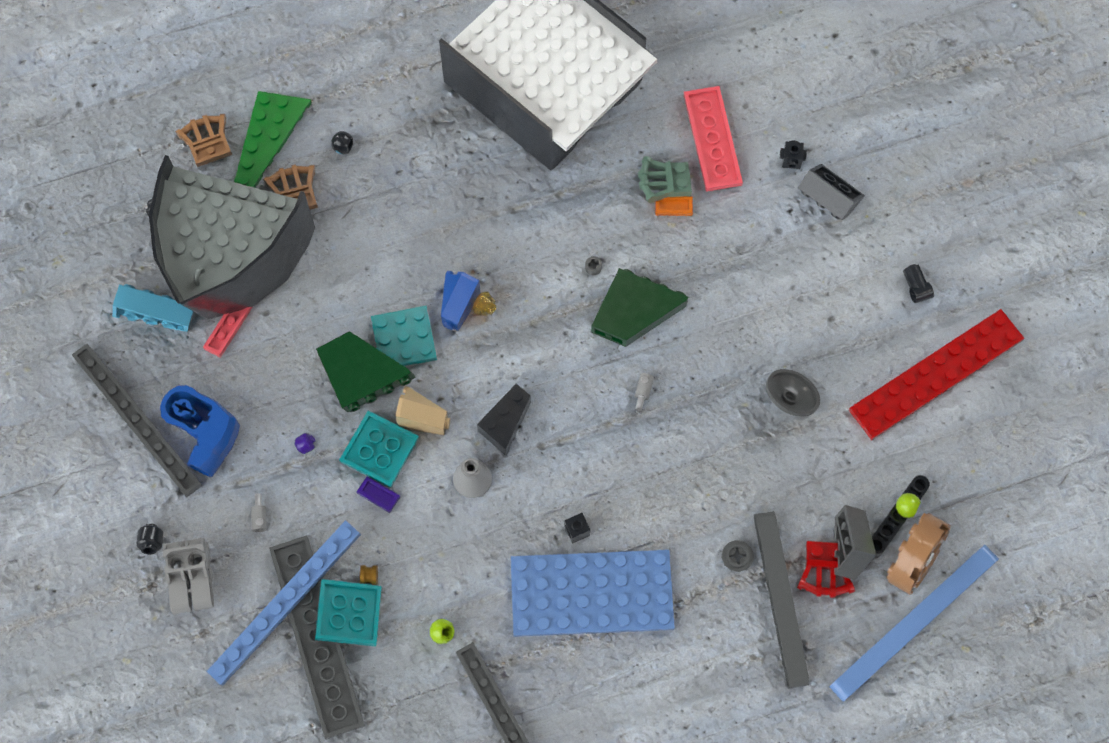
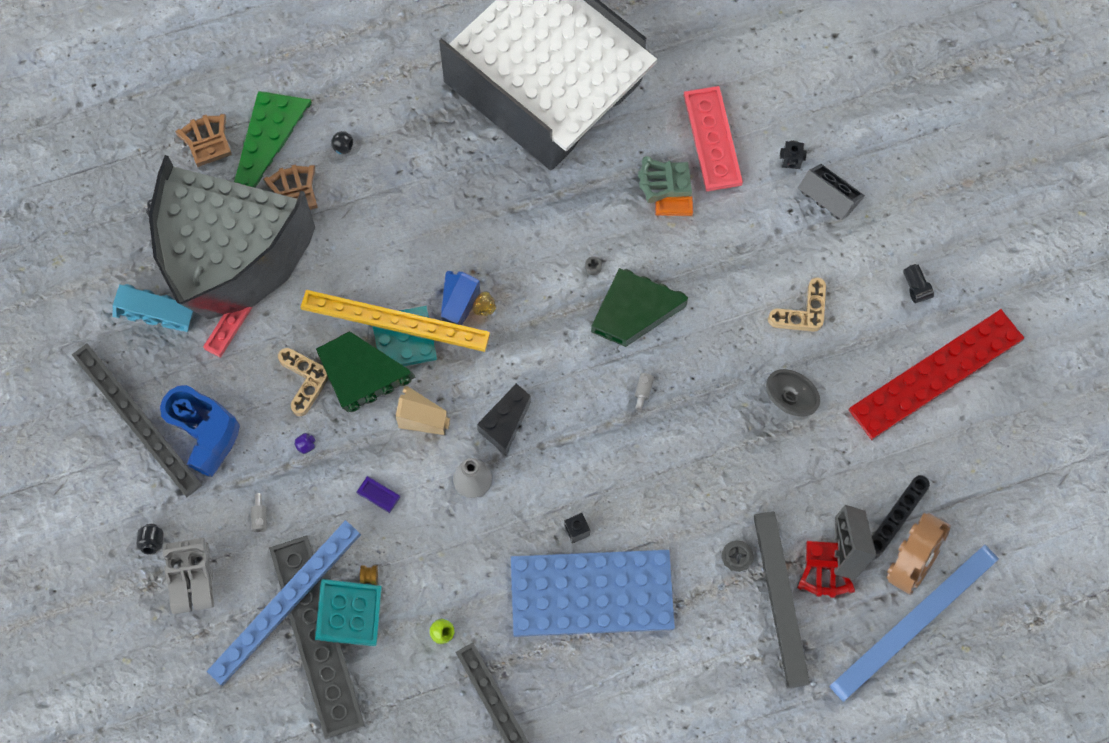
teal plate [339,411,419,488] -> none
lime piece [896,493,921,518] -> none
none -> tan beam [278,348,328,416]
none -> yellow plate [300,290,490,352]
none -> tan beam [768,278,826,332]

